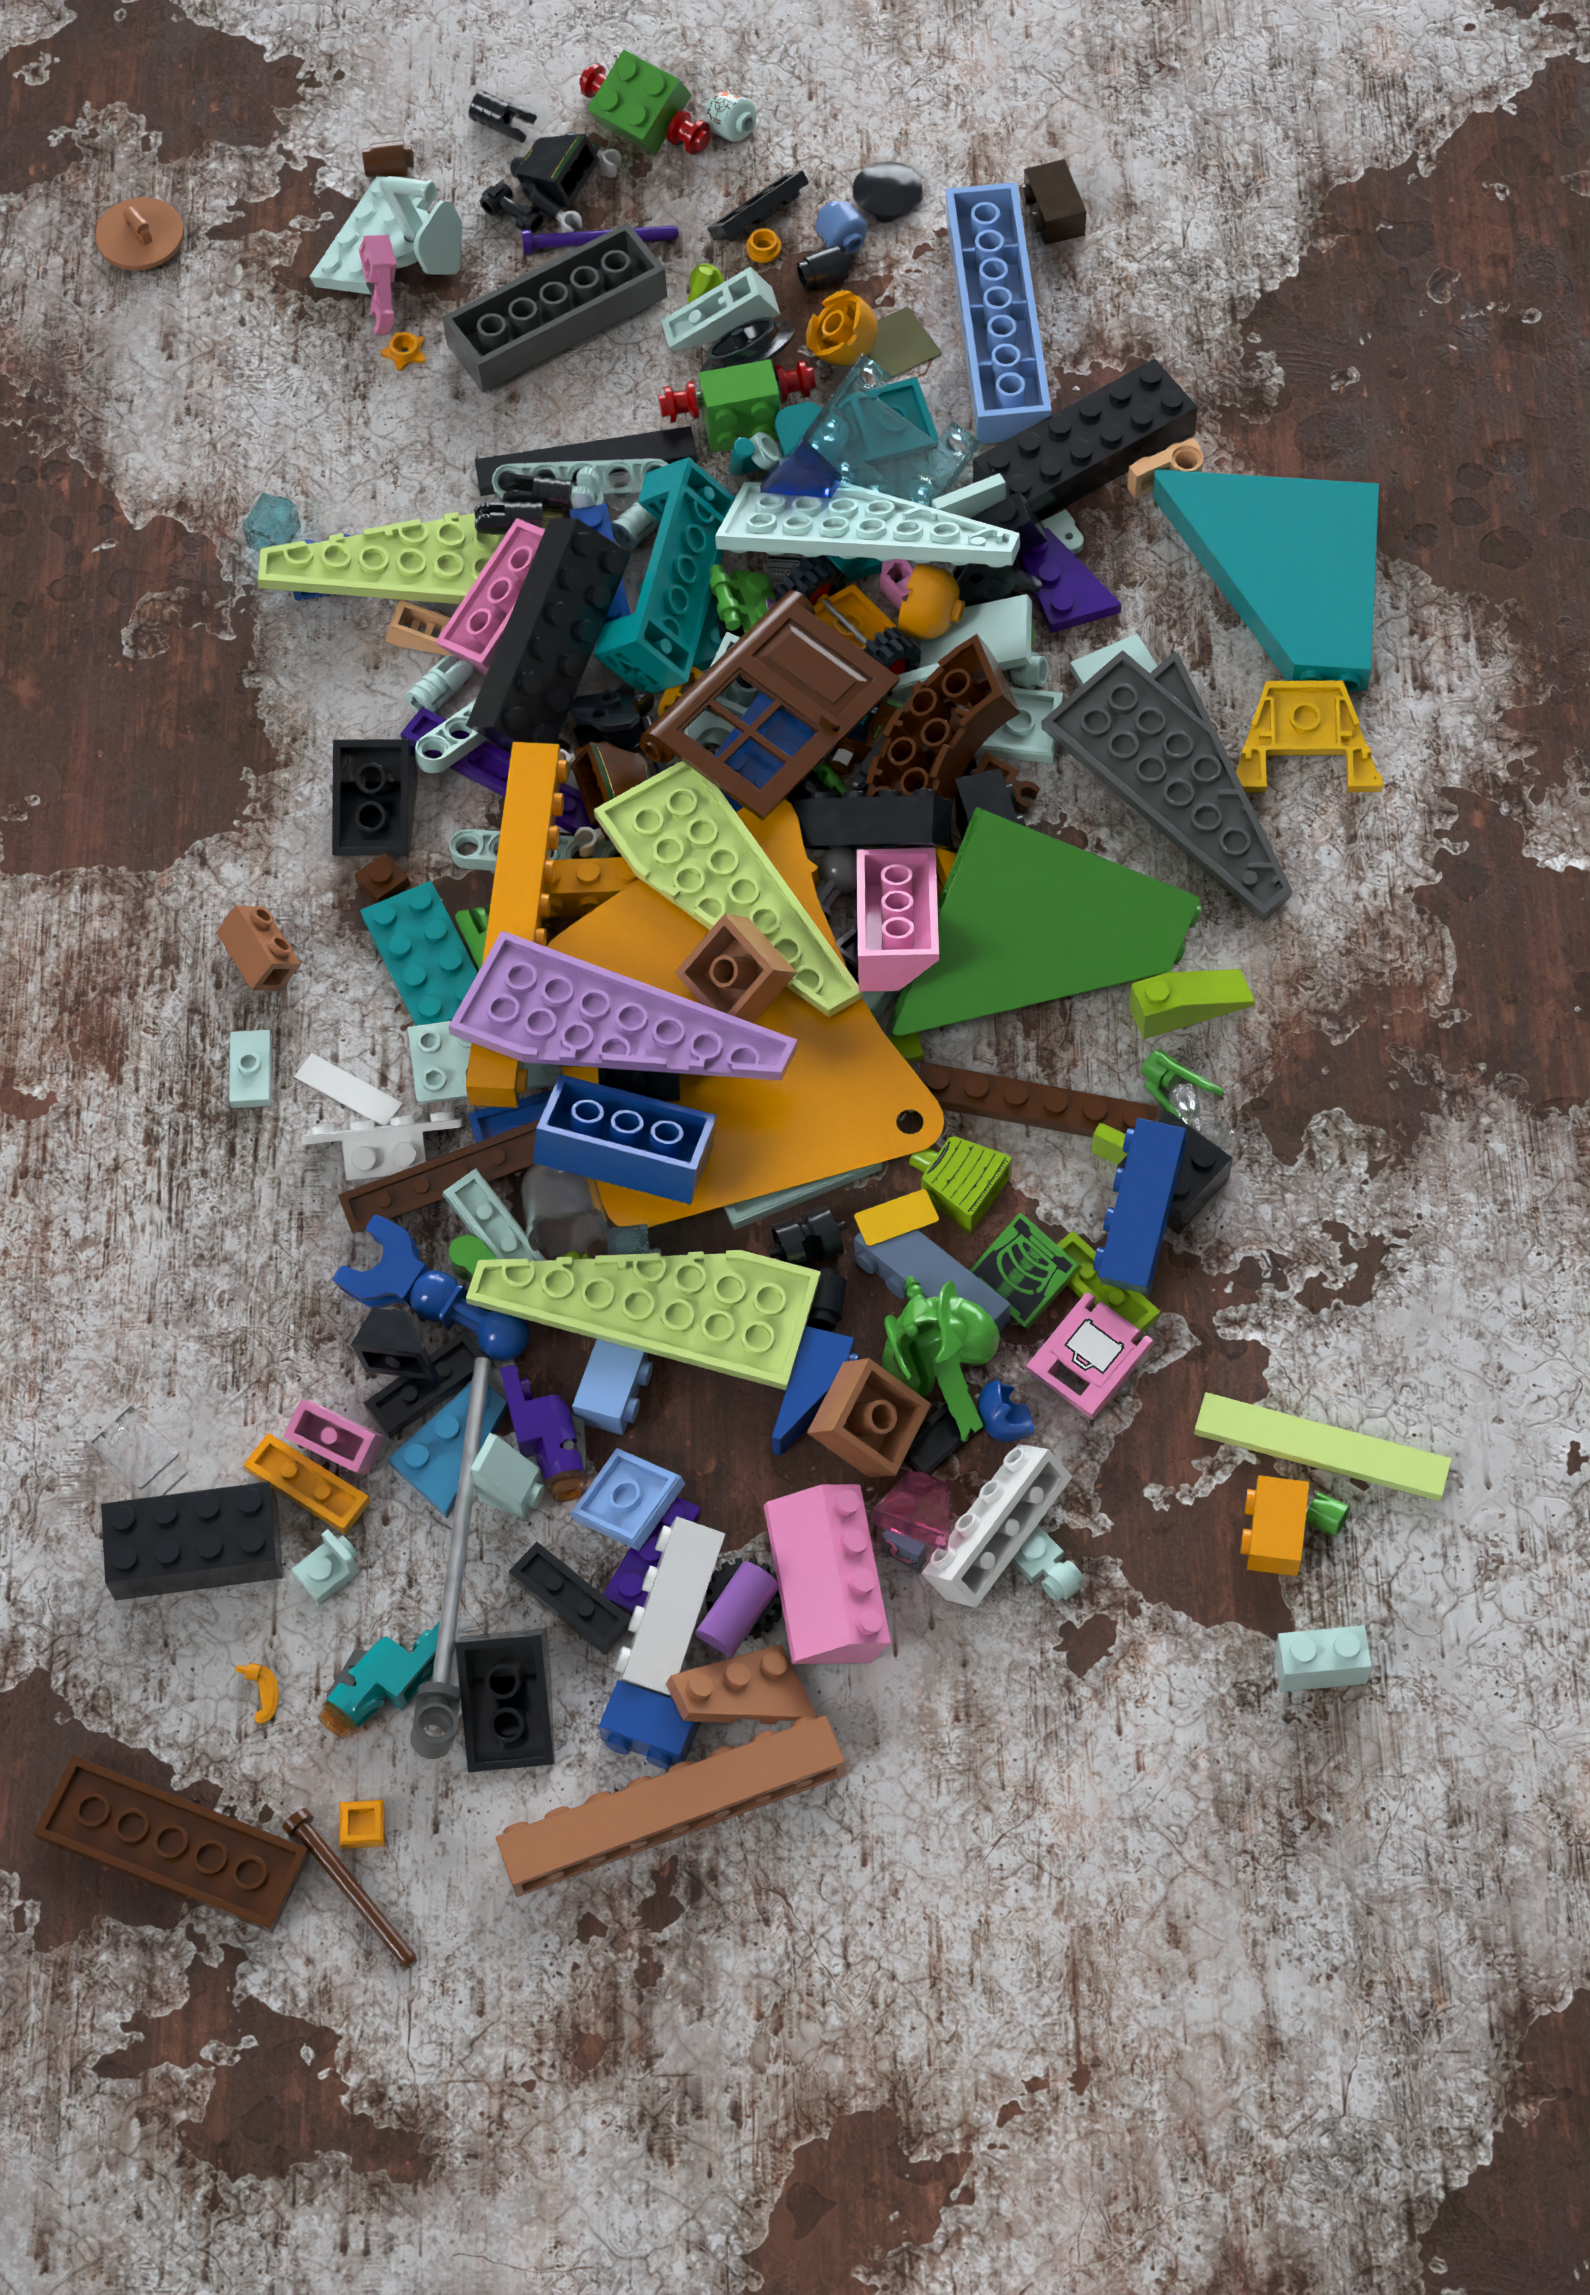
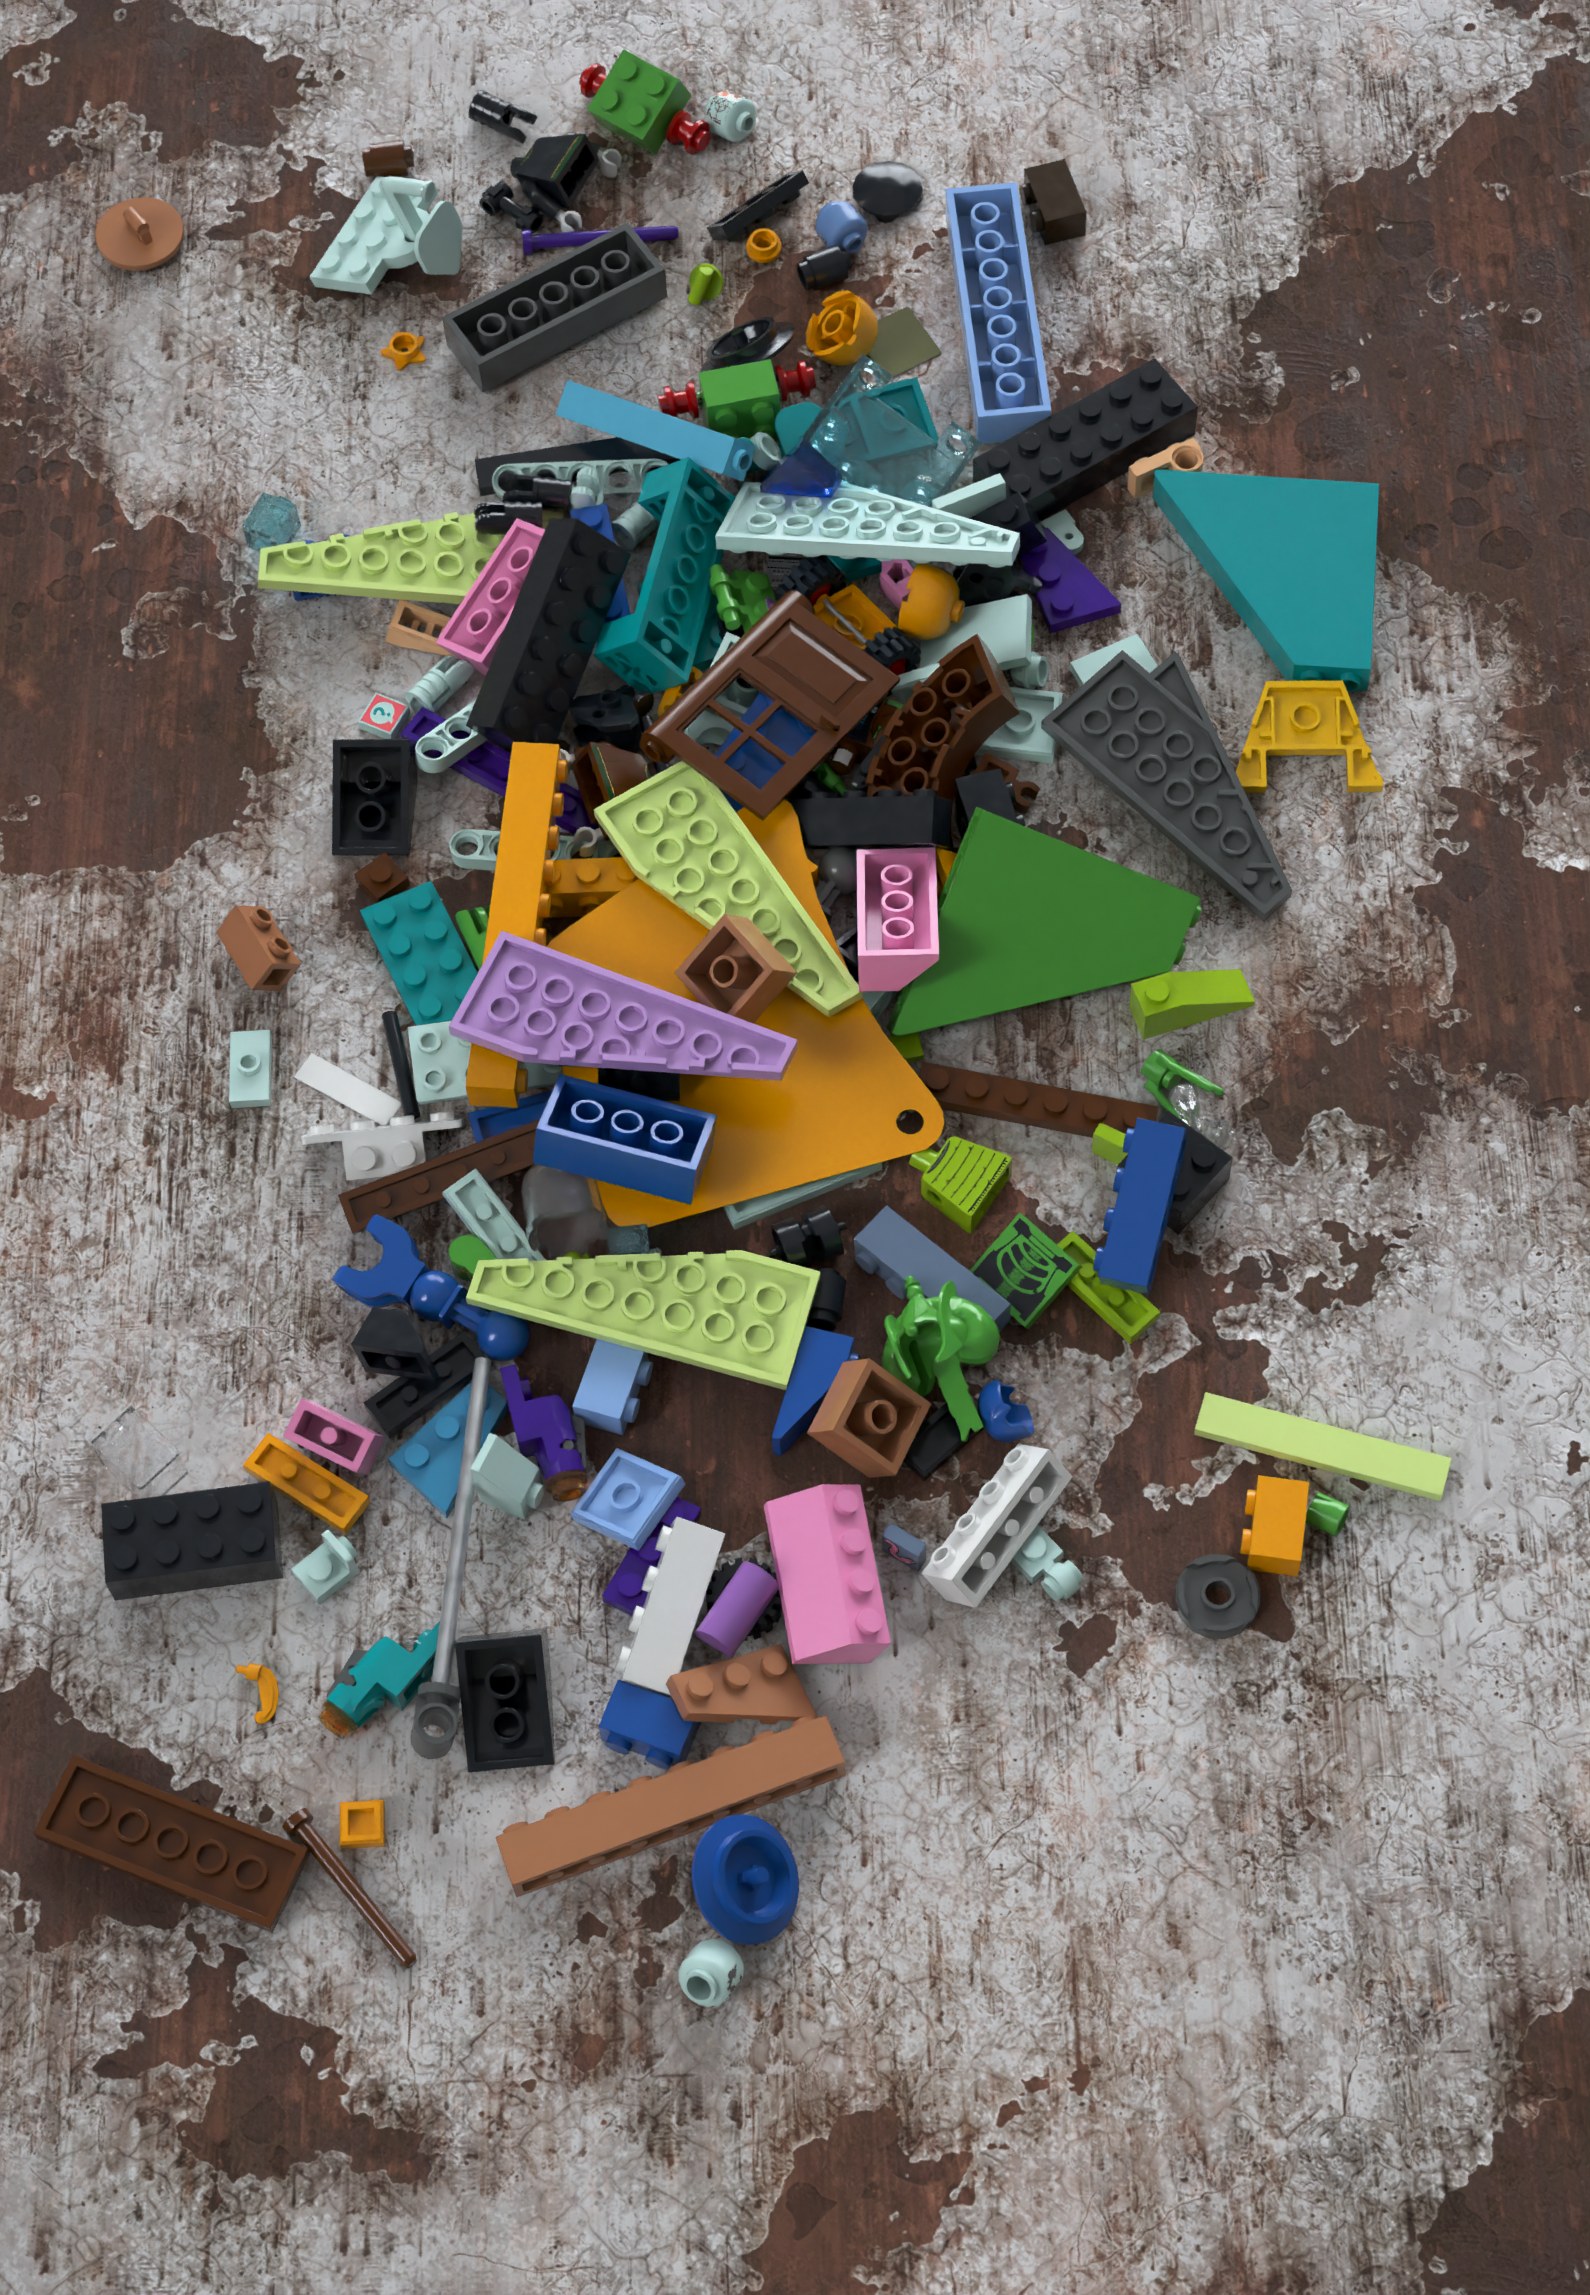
bright pink piece [359,235,397,335] -> none
black plate [508,1541,631,1655] -> none
light aqua slope [661,267,780,351] -> none
yellow sticker [854,1189,939,1246] -> none
clear pink wing [871,1470,950,1550] -> none
bright pink container [1026,1292,1154,1420] -> none
light aqua brick [1274,1625,1372,1692] -> none
none -> light aqua tile [358,693,410,739]
none -> black bar [382,1011,420,1120]
none -> medium azure brick [555,380,756,482]
none -> light aqua head [678,1939,744,2007]
none -> blue piece [692,1814,799,1945]
none -> dark grey tile [1175,1554,1260,1639]

